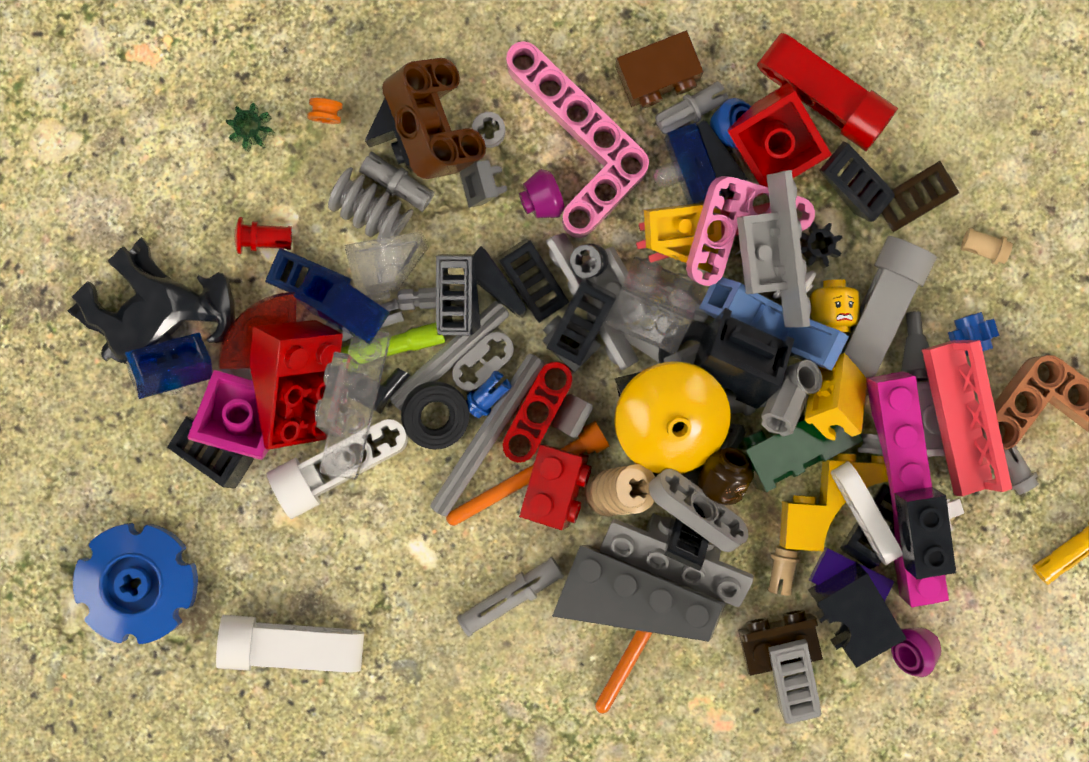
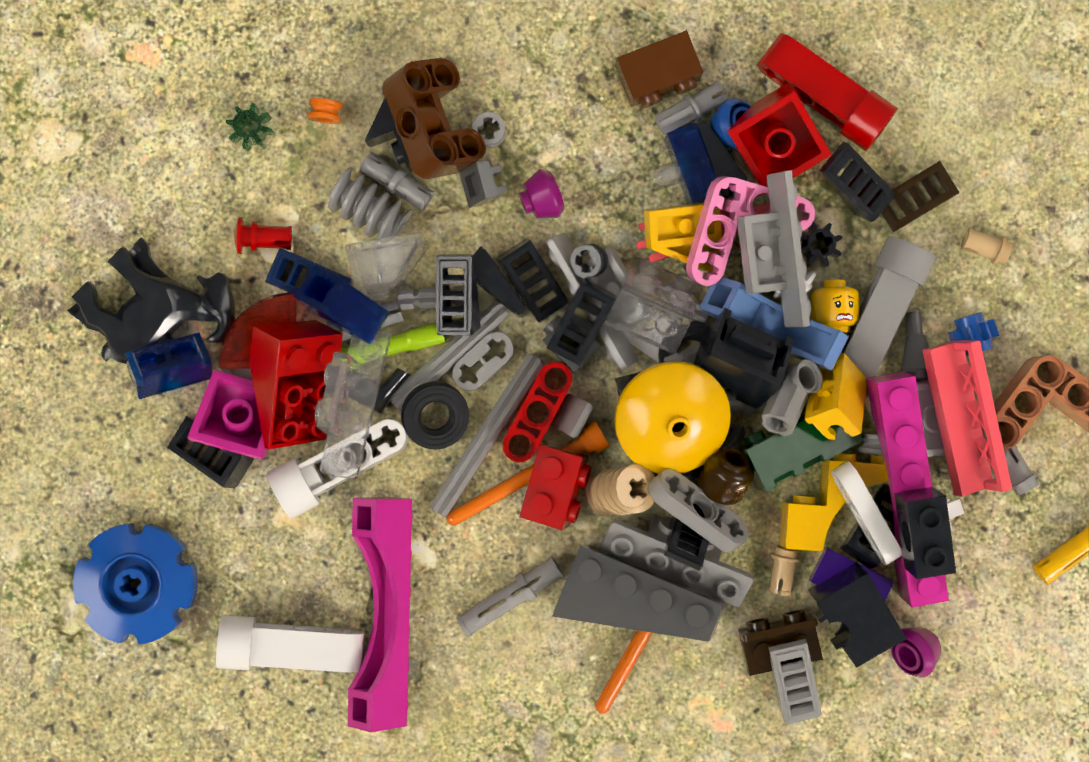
blue pin [466,371,512,418] -> none
bright pink beam [506,41,649,238] -> none
none -> dark pink arch [347,497,413,733]

